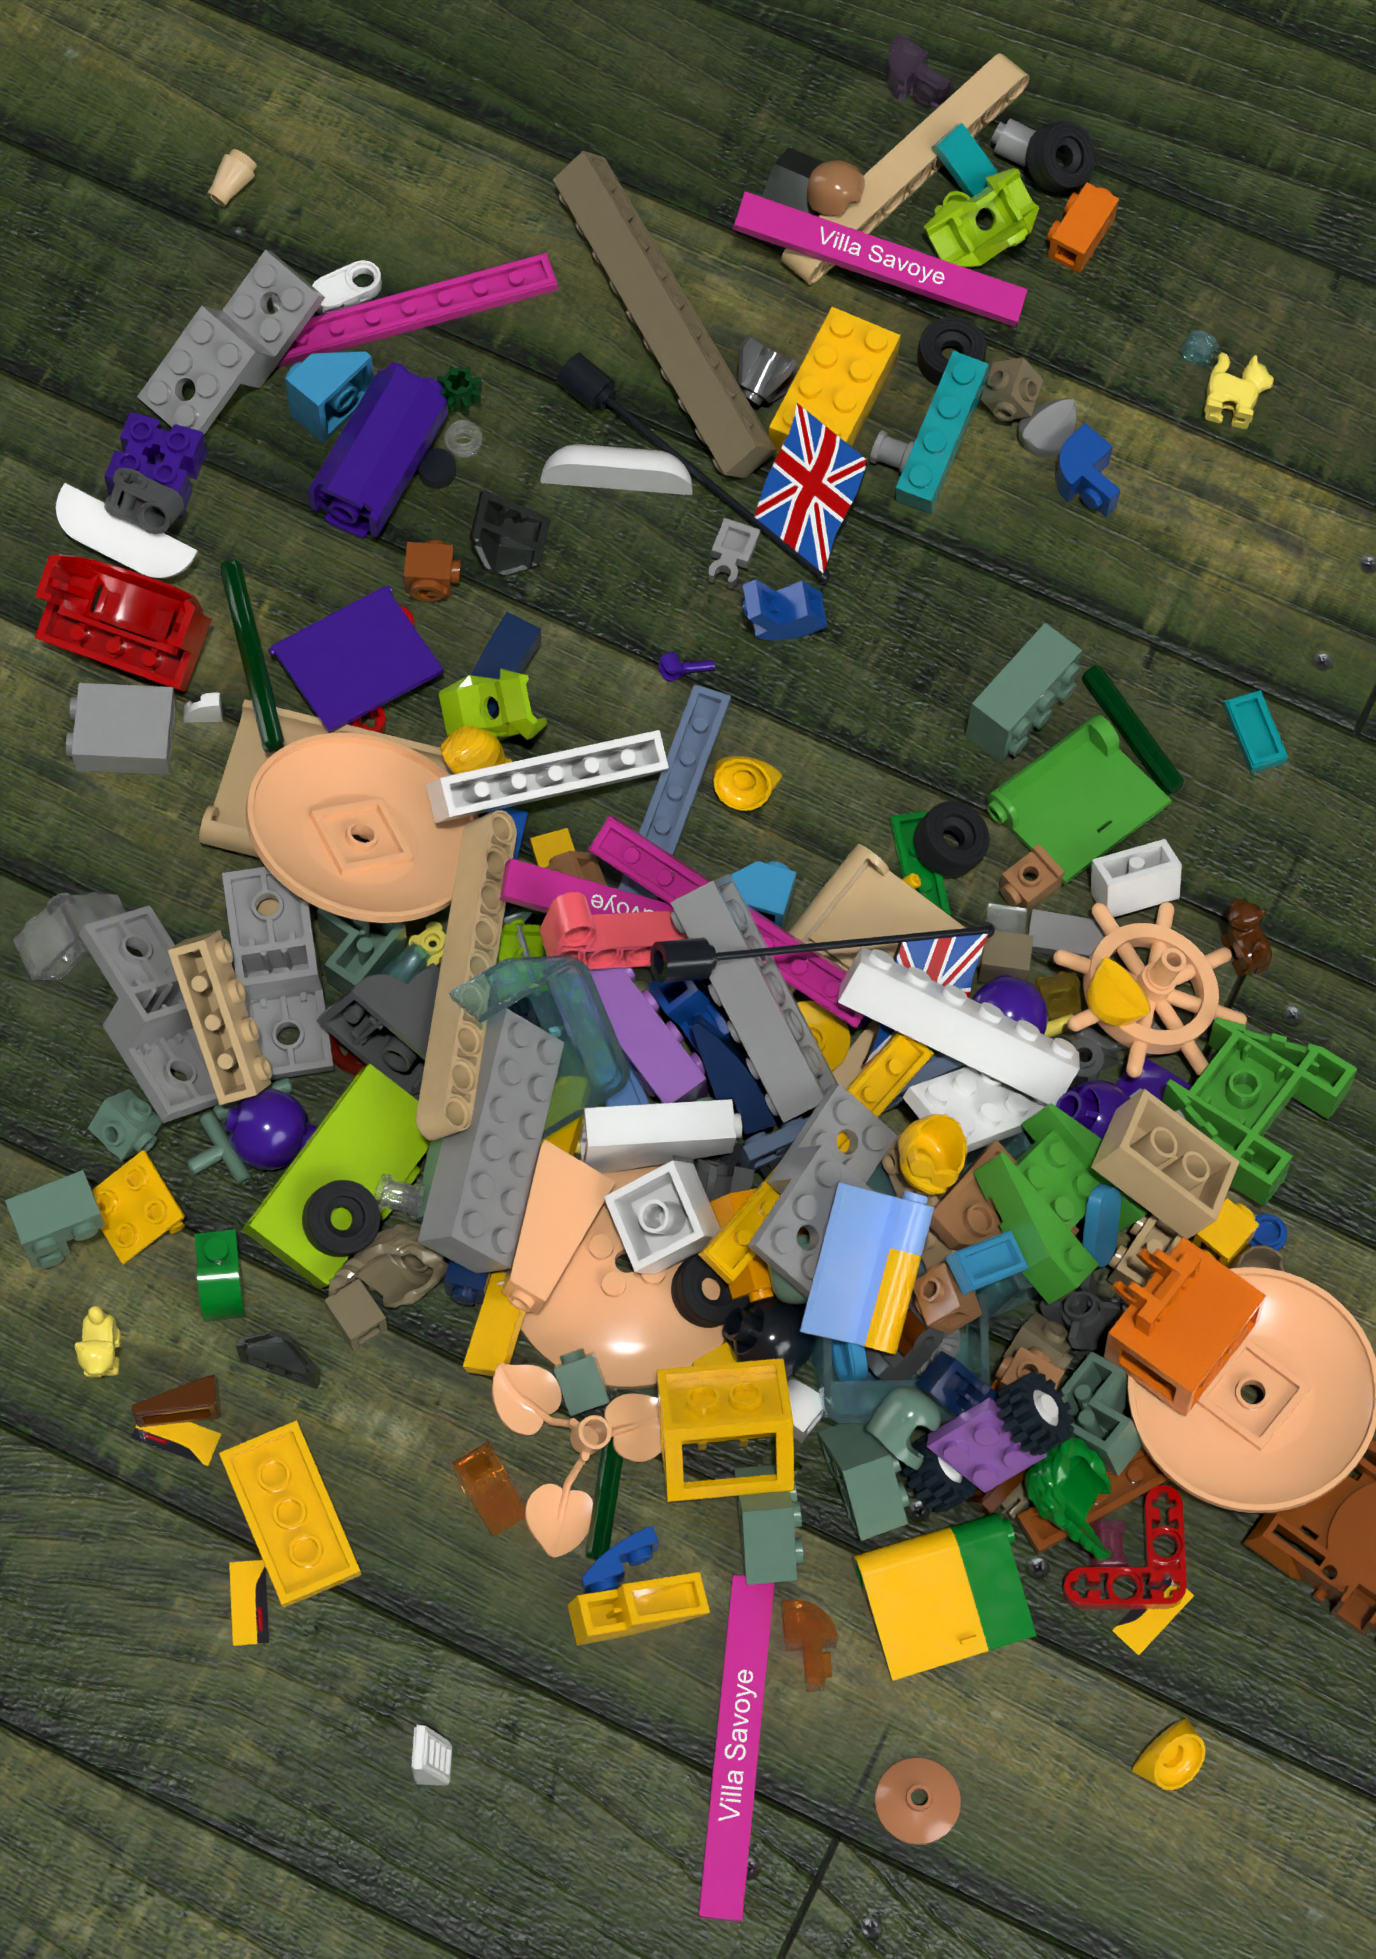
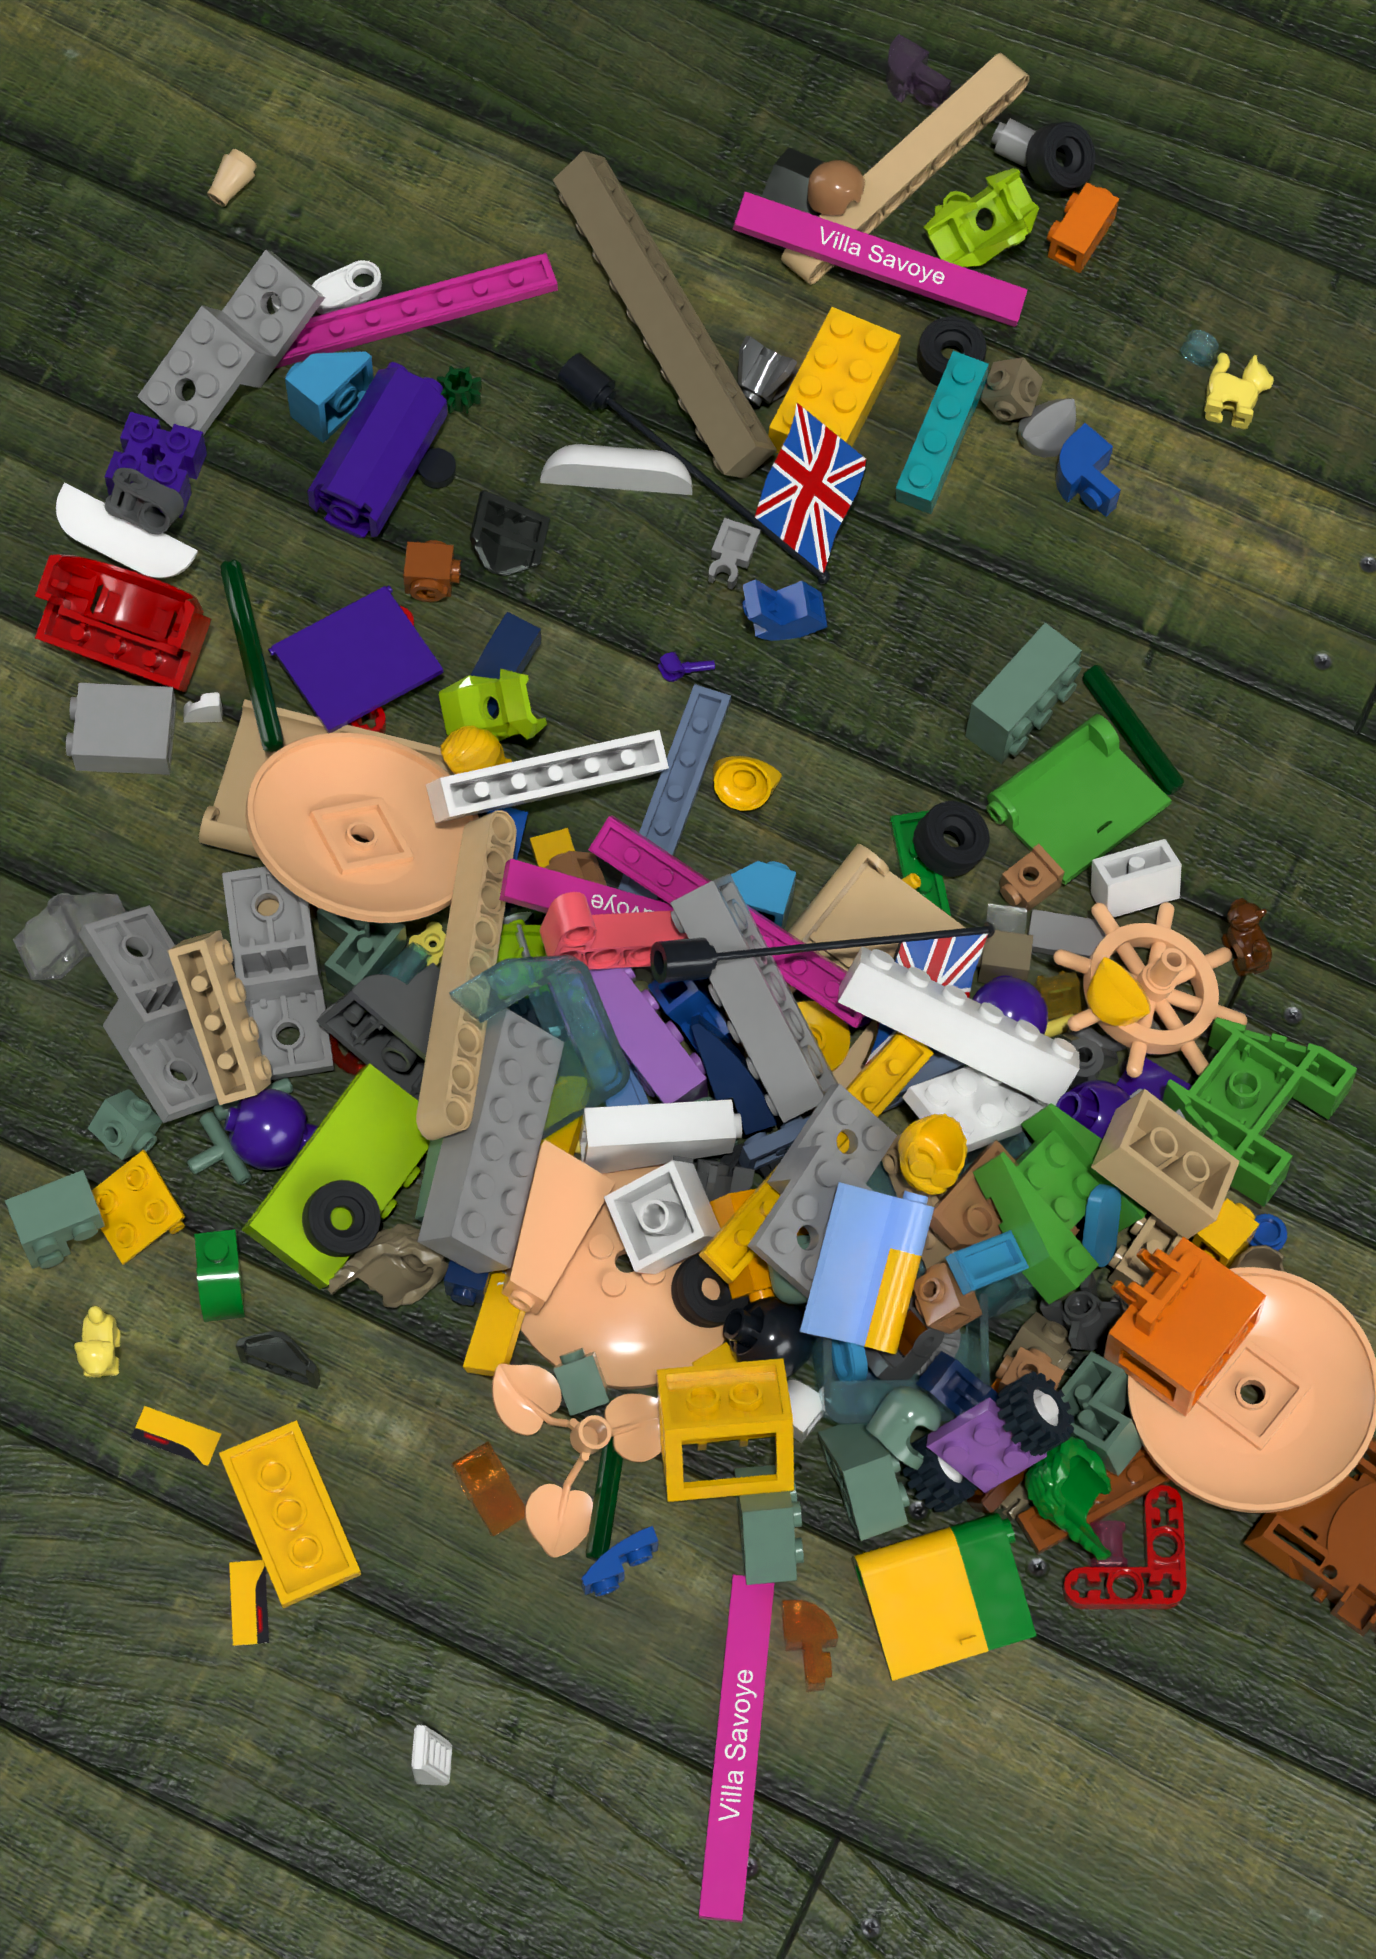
reddish brown slope [132,1375,221,1428] -> none
dark tan brick [324,1278,388,1351] -> none
clear bush [374,1173,425,1219] -> none
clear plate [444,420,482,458] -> none
yellow slope [567,1572,710,1646] -> none
light grey bush [870,430,915,474] -> none
nougat dish [875,1758,961,1845] -> none
teal tile [932,123,998,198] -> none
yellow sticker [1112,1578,1194,1656] -> none
yellow piece [1132,1719,1206,1790] -> none
teal tile [1223,690,1289,774] -> none

